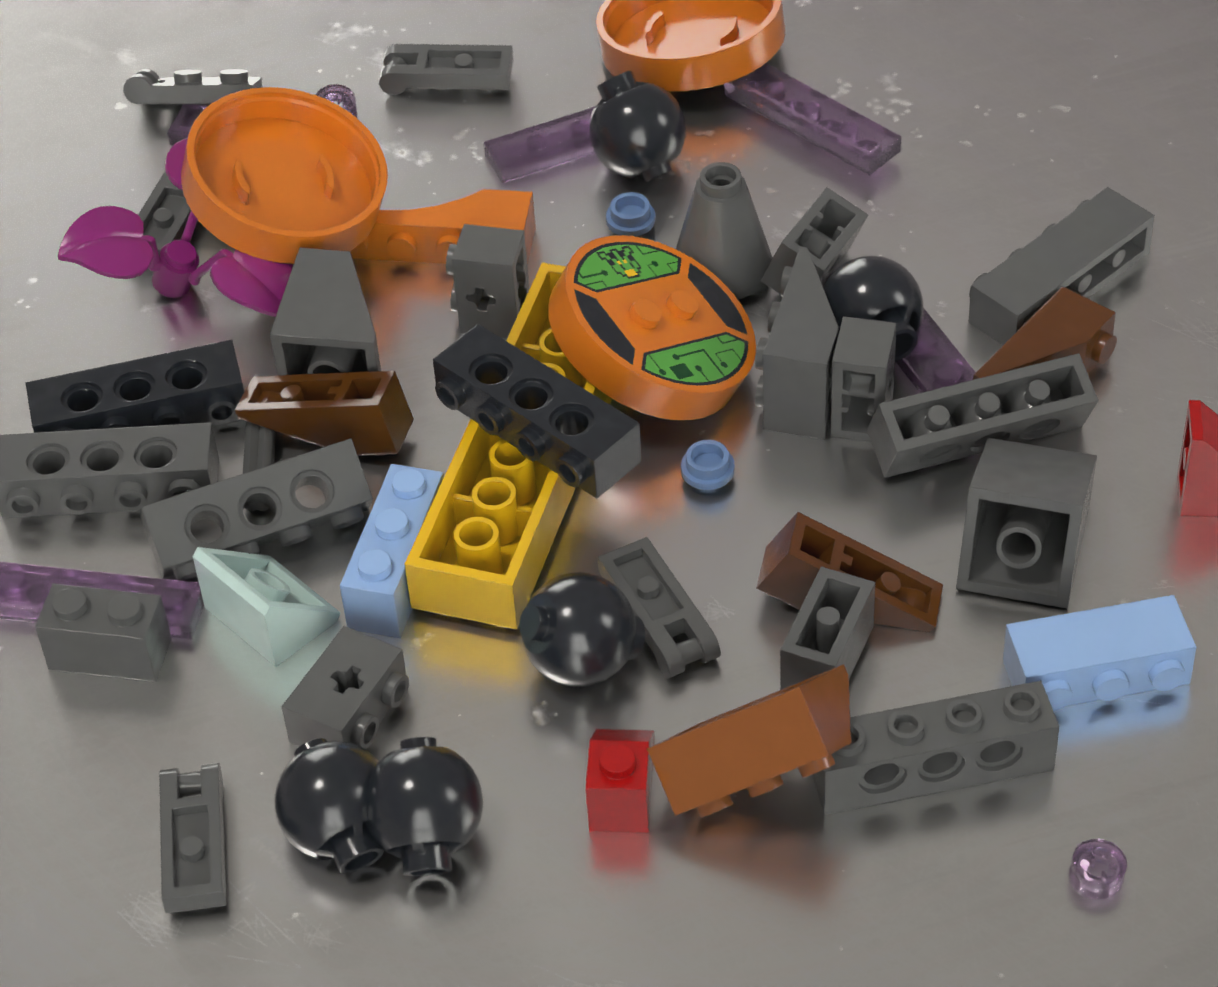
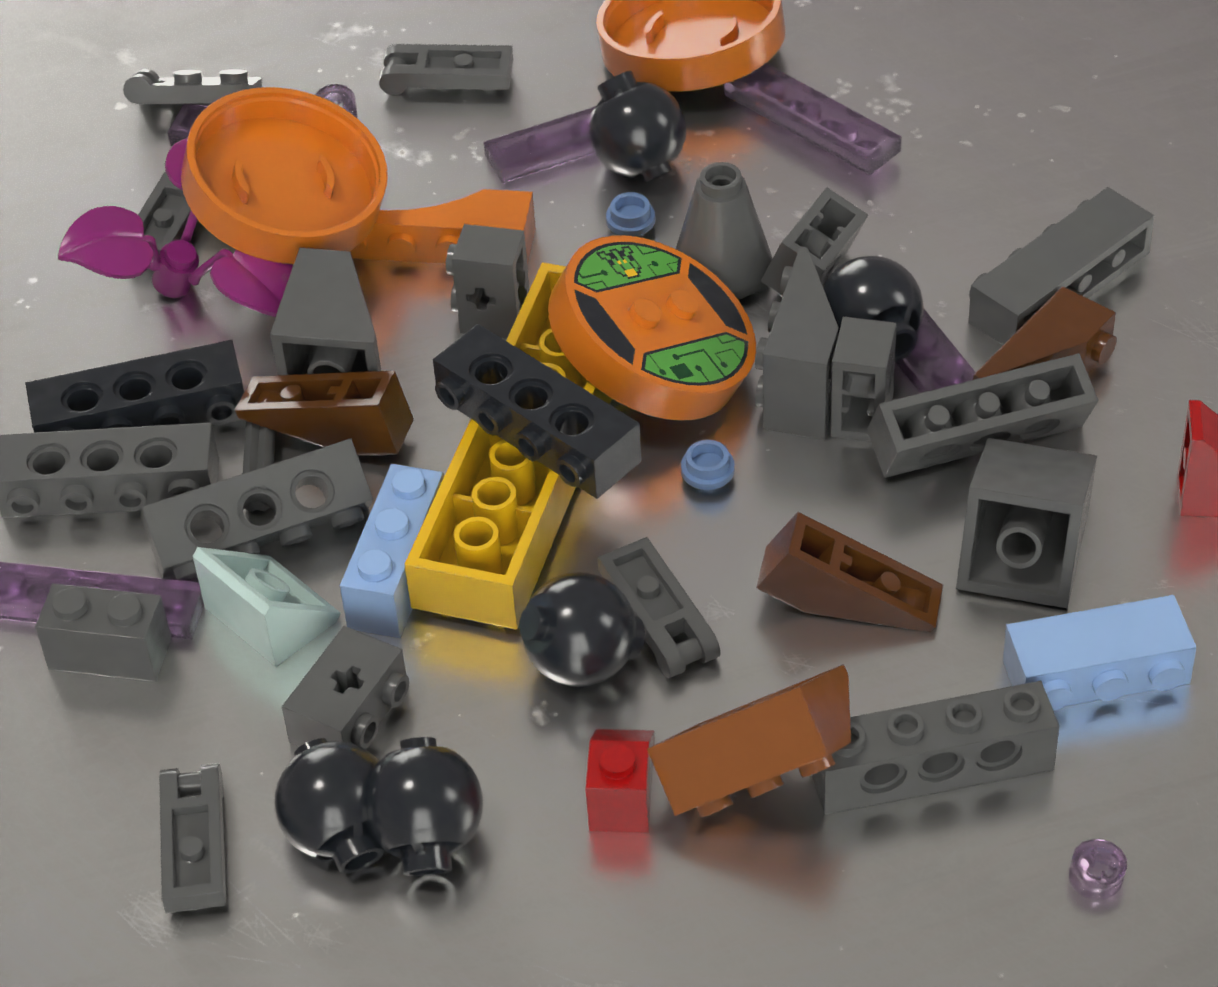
dark grey brick [780,567,875,690] -> none

